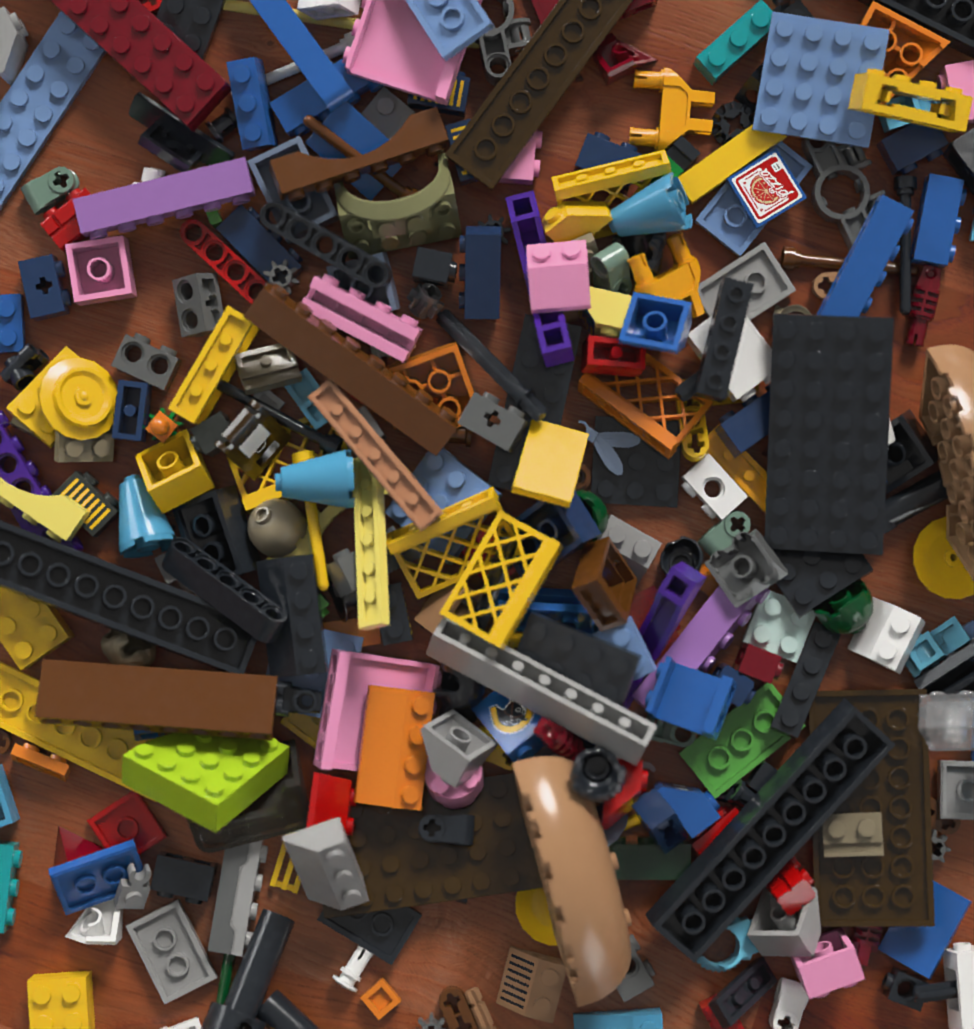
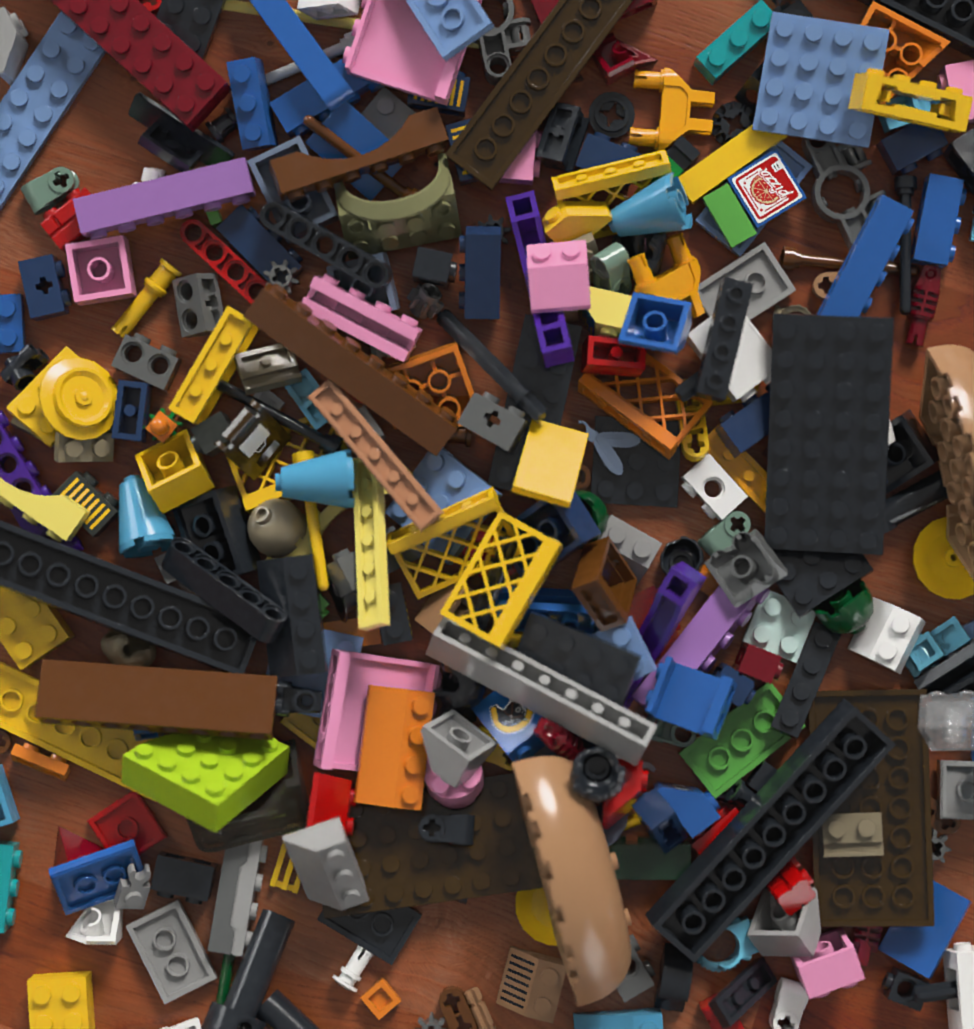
none -> yellow pin [111,258,182,338]
none -> black hinge [535,102,590,172]
none -> black gear [589,92,635,139]
none -> black brick [654,943,693,1012]
none -> bright green tile [702,183,757,249]

